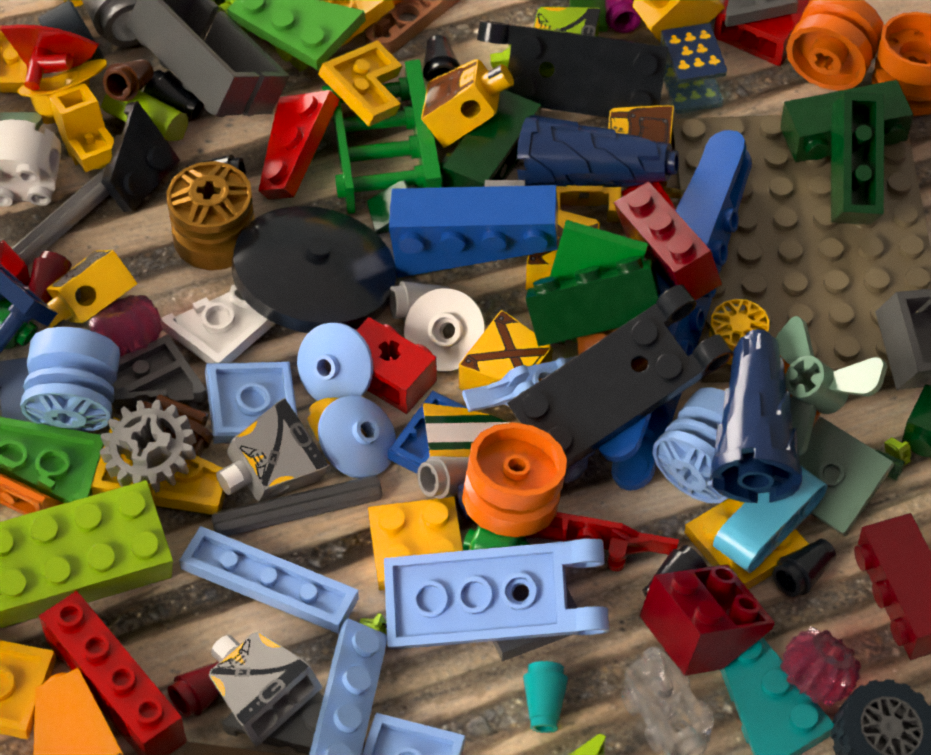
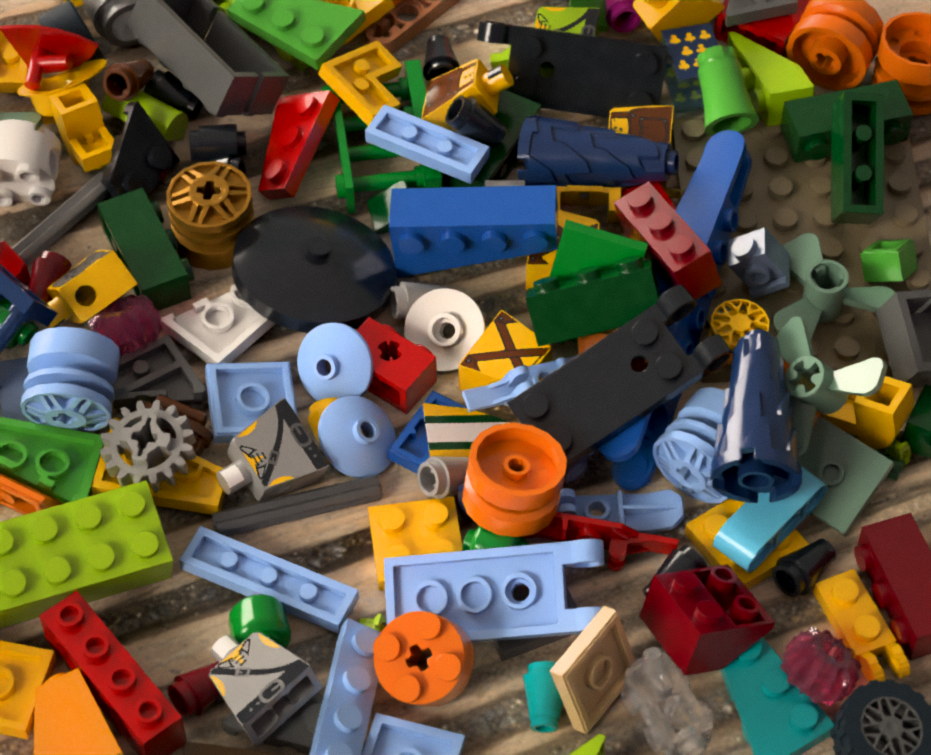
none -> dark green brick [97,187,194,316]
none -> black brick [189,124,247,162]
none -> green head [228,594,291,649]
none -> light blue plate [365,104,490,184]
none -> orange brick [373,611,475,707]
none -> black cone [445,95,507,146]
none -> tan plate [550,605,639,734]
none -> light blue piece [557,488,685,534]
none -> bright green plant [697,45,759,136]
none -> lime slope [727,31,815,127]
none -> sand blue brick [728,227,790,299]
none -> sand green piece [772,233,895,341]
none -> yellow hinge [813,569,911,682]
none -> yellow brick [819,376,914,449]
none -> bright green slope [860,239,918,282]

